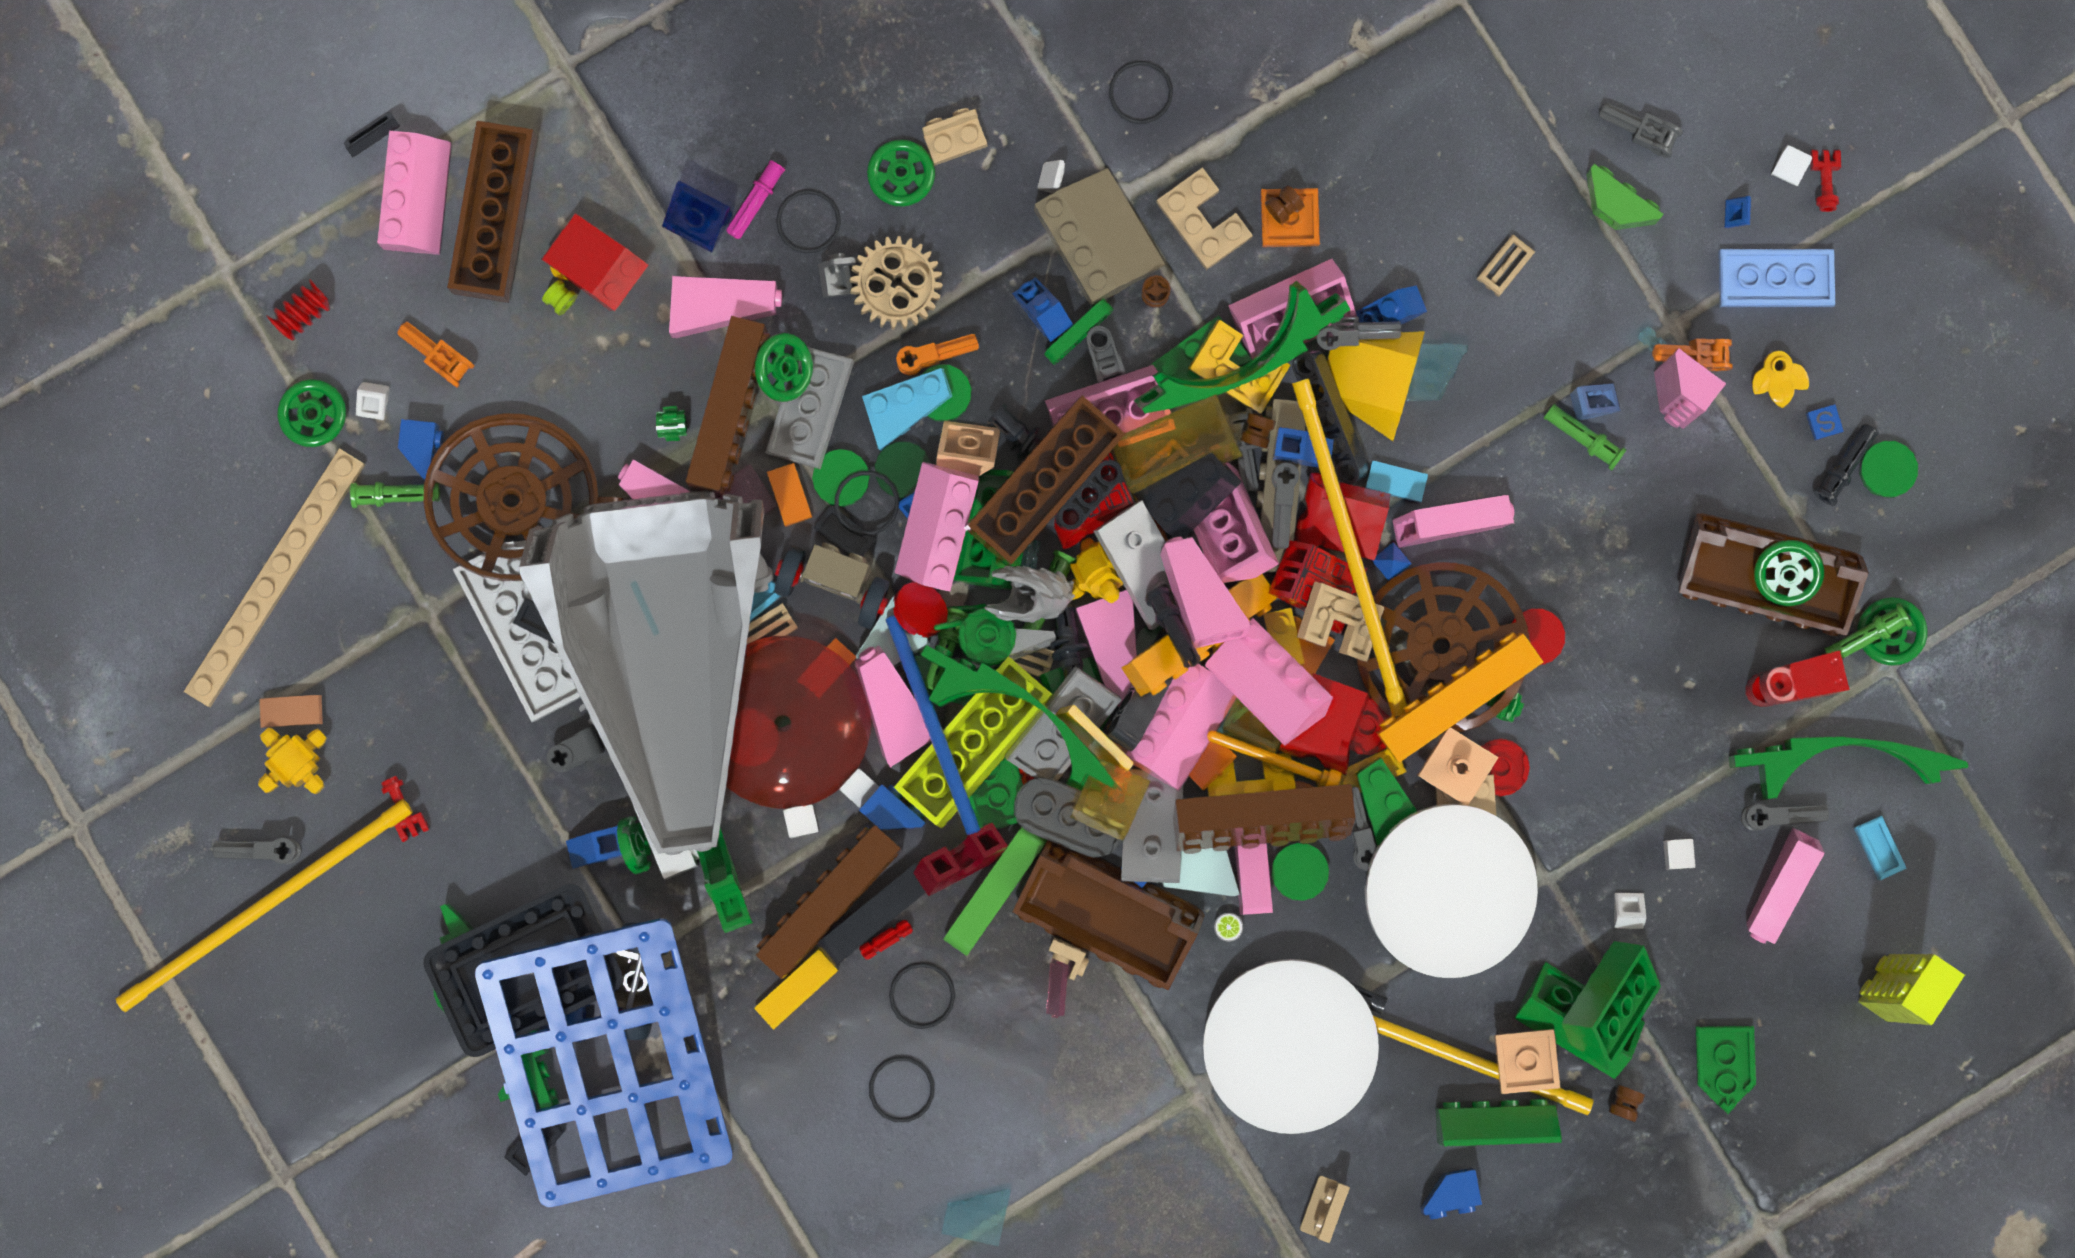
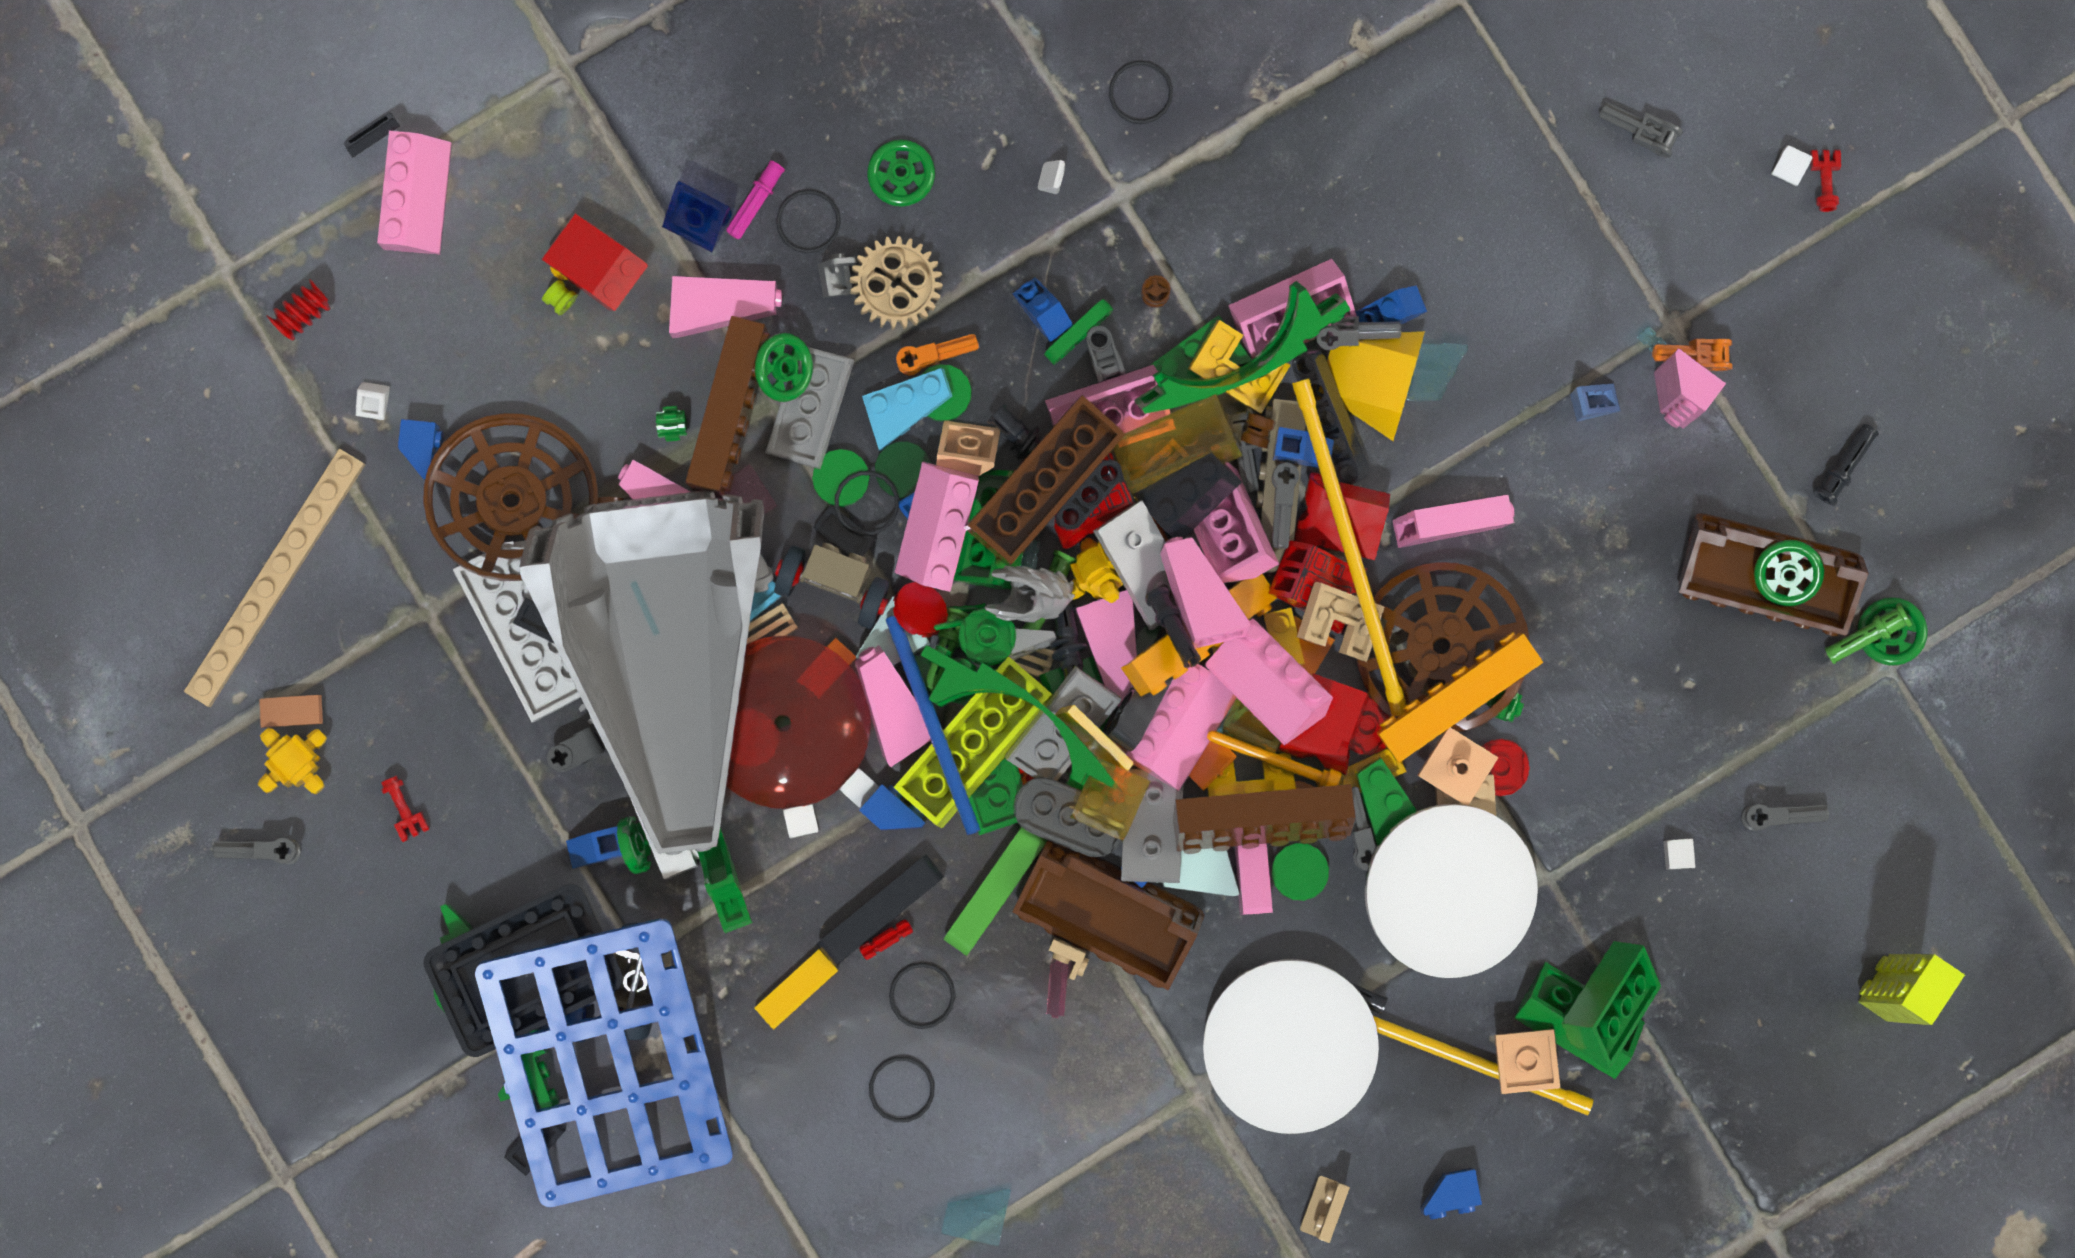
yellow piece [115,799,413,1012] -> none
green plate [277,379,346,447] -> none
bright green pin [350,482,440,508] -> none
orange connector [397,322,475,388] -> none
reddish brown brick [447,121,538,303] -> none
reddish brown brick [756,825,902,979] -> none
orange tile [767,463,812,527] -> none
dark red arch [913,823,1008,896] -> none
tan bracket [922,108,987,166] -> none
dark tan slope [1034,168,1165,308] -> none
tan plate [1156,167,1253,271] -> none
tile [1214,913,1243,942] -> none
orange tile [1261,188,1320,247] -> none
reddish brown wheel [1265,185,1305,225] -> none
medium azure tile [1365,461,1428,503] -> none
blue slope [1371,542,1412,581] -> none
green slope [1435,1099,1562,1146] -> none
tan tile [1476,235,1535,297] -> none
red tile [1511,609,1565,666] -> none
bright green pin [1543,403,1627,471] -> none
bright green slope [1586,164,1663,230] -> none
reddish brown wheel [1608,1085,1645,1122] -> none
white slope [1614,893,1646,929] -> none
green tile [1695,1026,1756,1114] -> none
light blue tile [1718,249,1835,307] -> none
blue slope [1725,196,1751,228] -> none
green slope [1728,737,1968,800] -> none
red piece [1745,650,1850,707] -> none
bright pink slope [1746,828,1825,944] -> none
yellow plate [1752,351,1809,408] -> none
blue tile [1806,404,1844,441] -> none
medium azure tile [1854,816,1906,880] -> none
green tile [1859,441,1918,498] -> none

